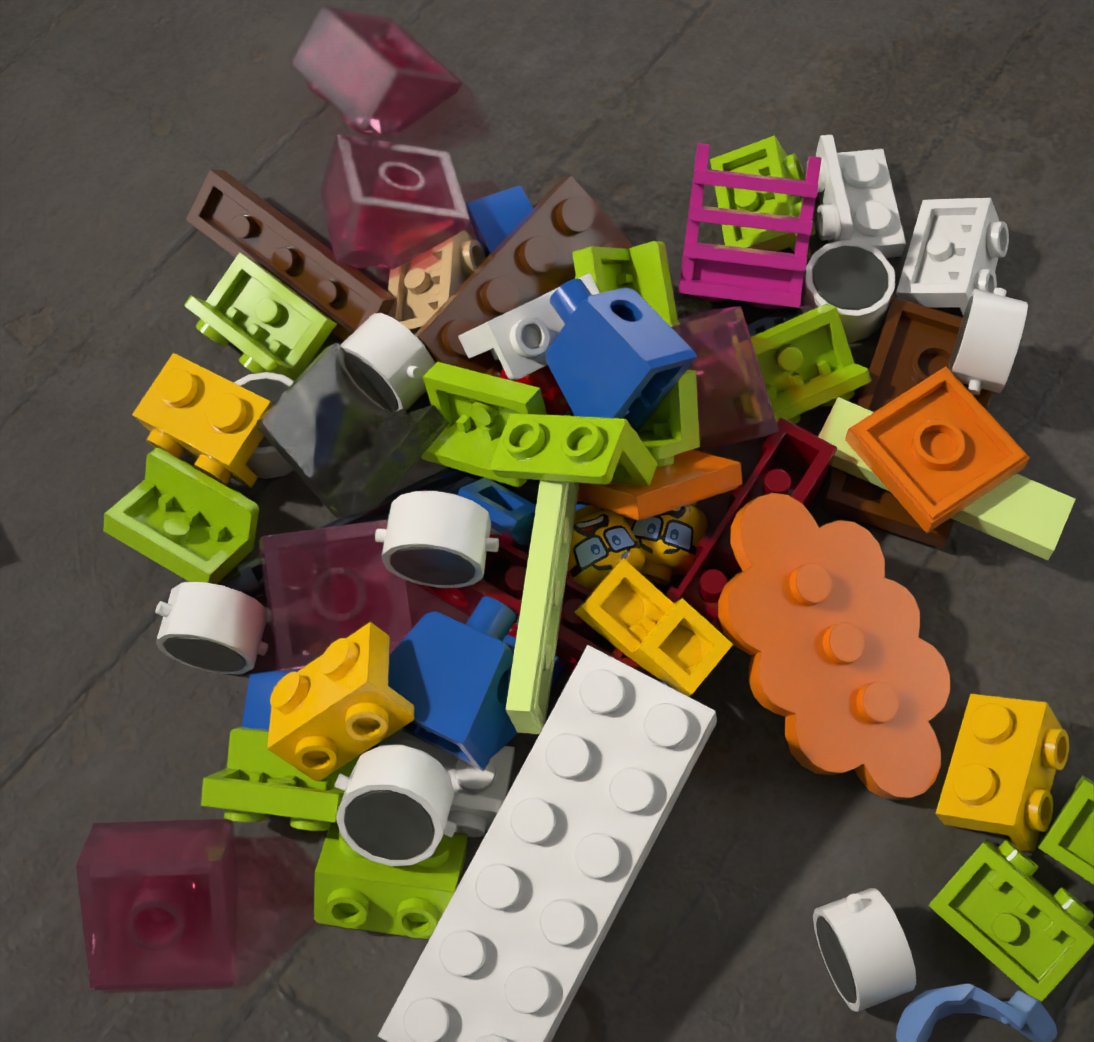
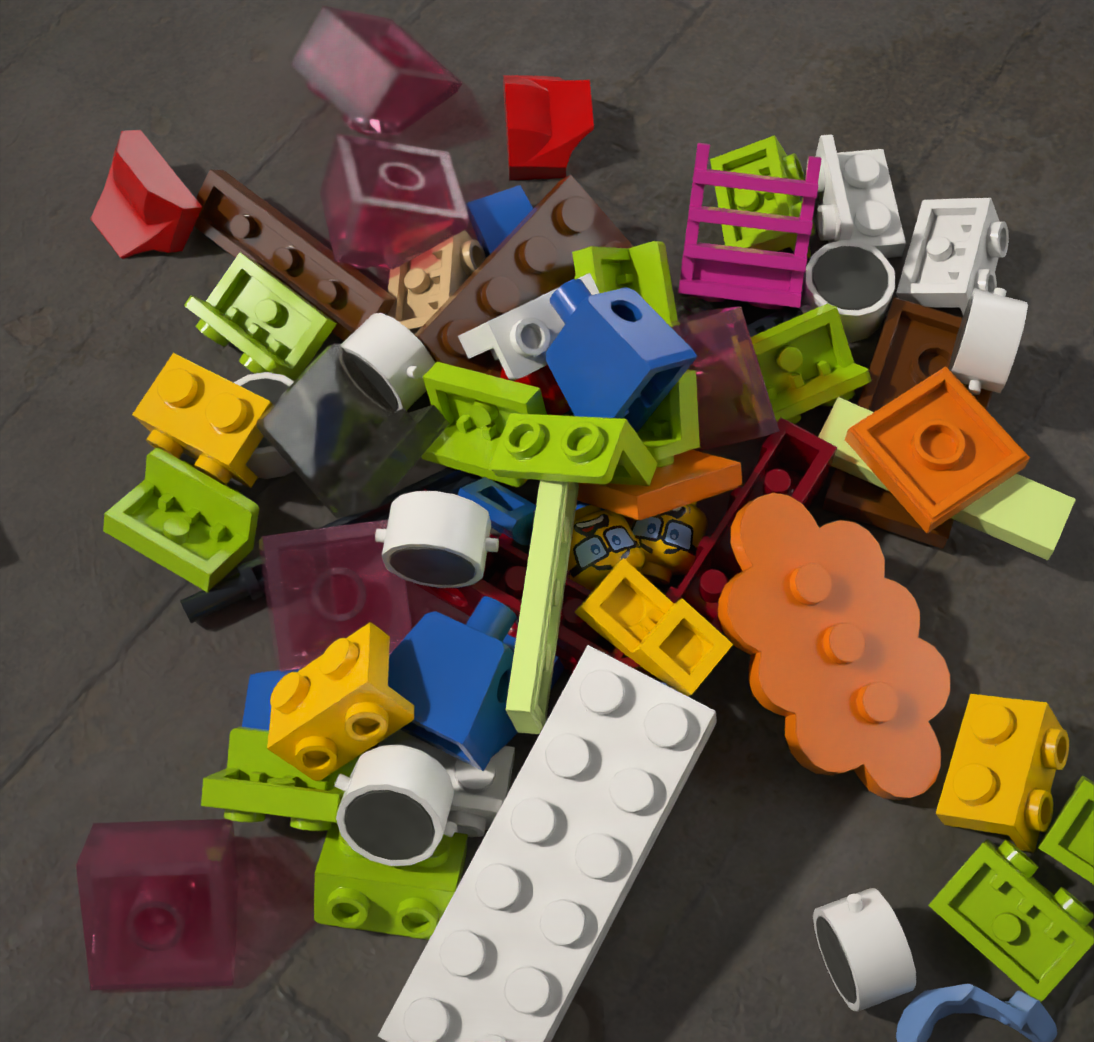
white piece [155,582,268,674] -> none
none -> slope [90,130,202,259]
none -> red slope [503,75,594,181]

